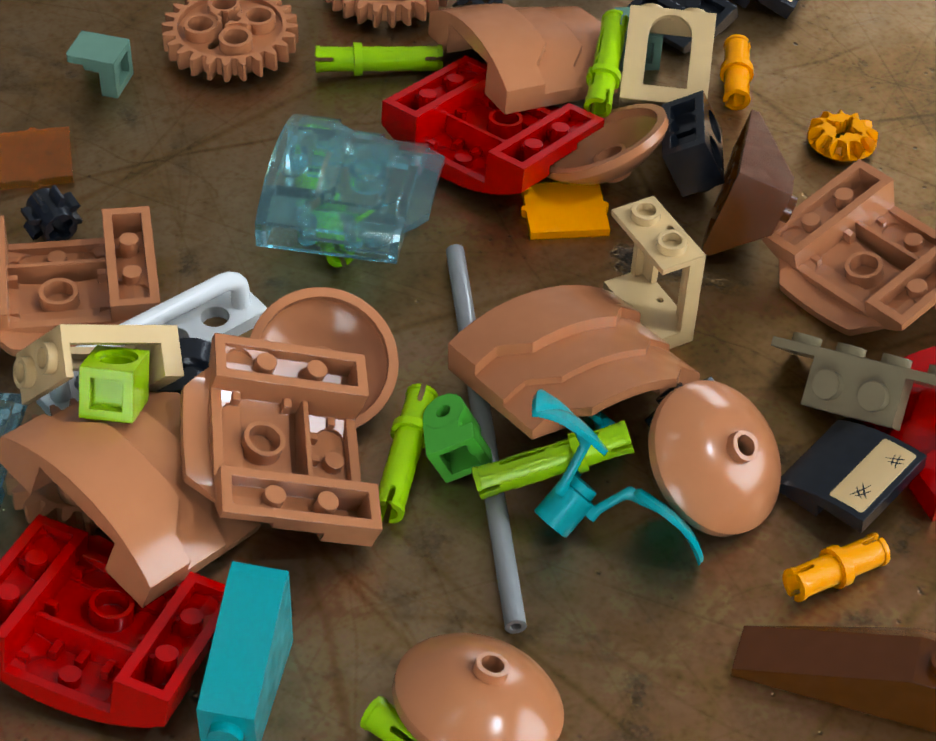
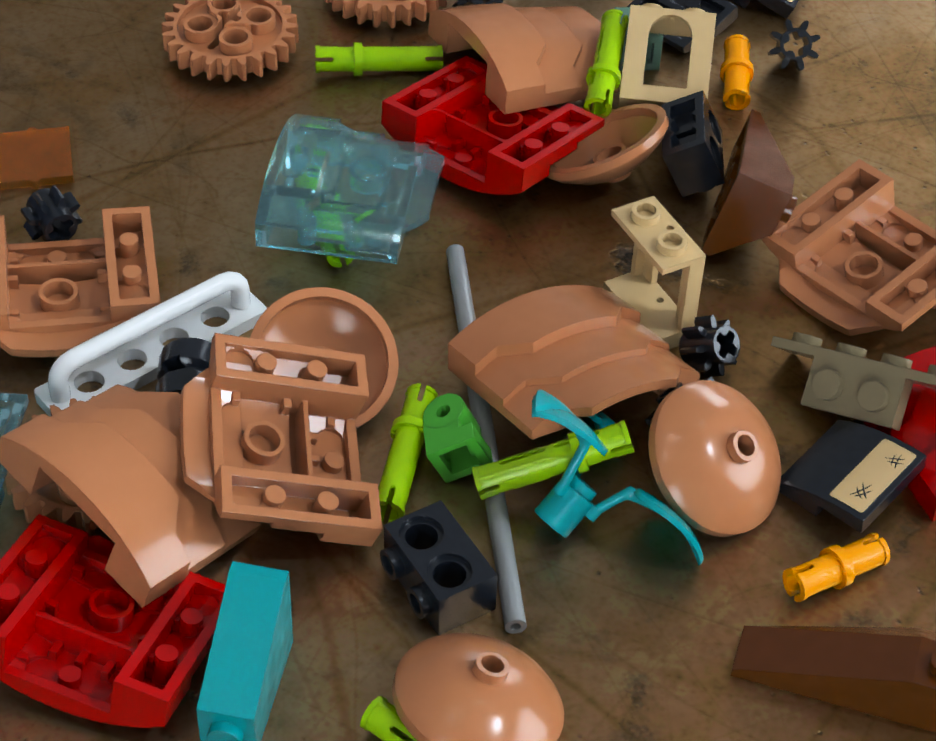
tan panel [13,324,184,405] -> none
sand green panel [66,30,134,99] -> none
lime brick [79,345,150,424] -> none
light orange piece [521,182,610,240] -> none
light orange gear [807,109,878,161] -> none
none -> black brick [380,500,498,635]
none -> black gear [679,315,740,378]
none -> black gear [767,19,820,71]

